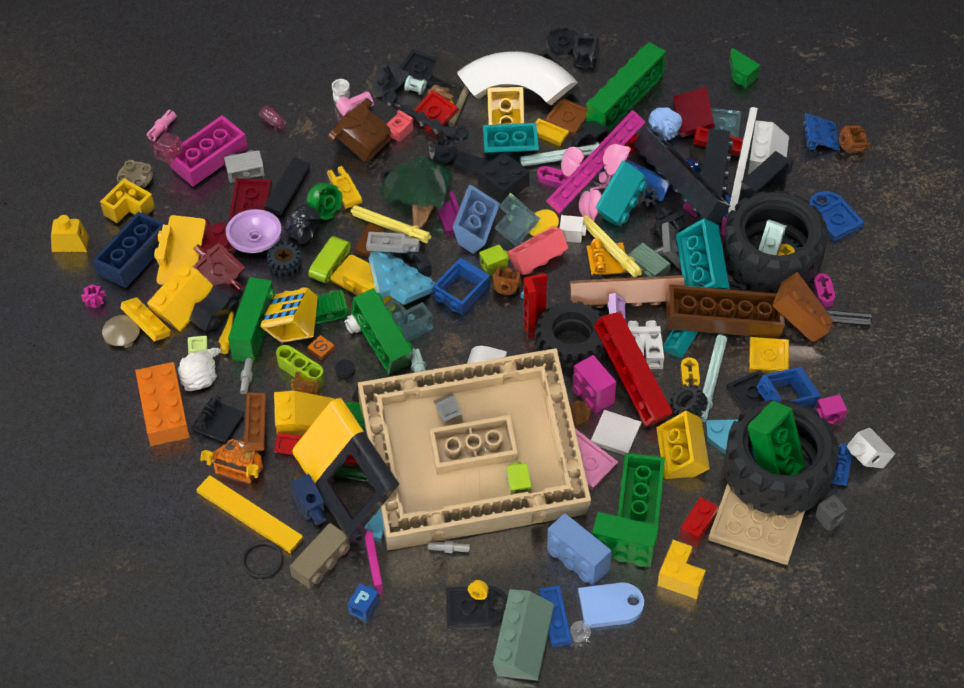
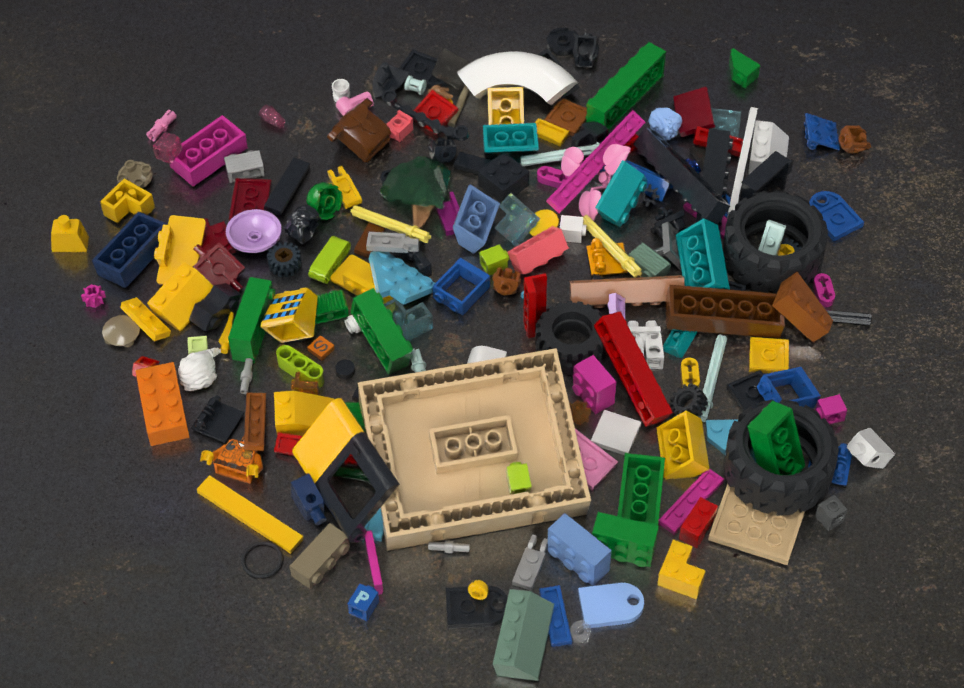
brick [434,392,462,422] -> none
none -> red slope [132,356,159,377]
none -> light grey hinge [512,534,548,591]
none -> dark pink tile [658,469,724,535]

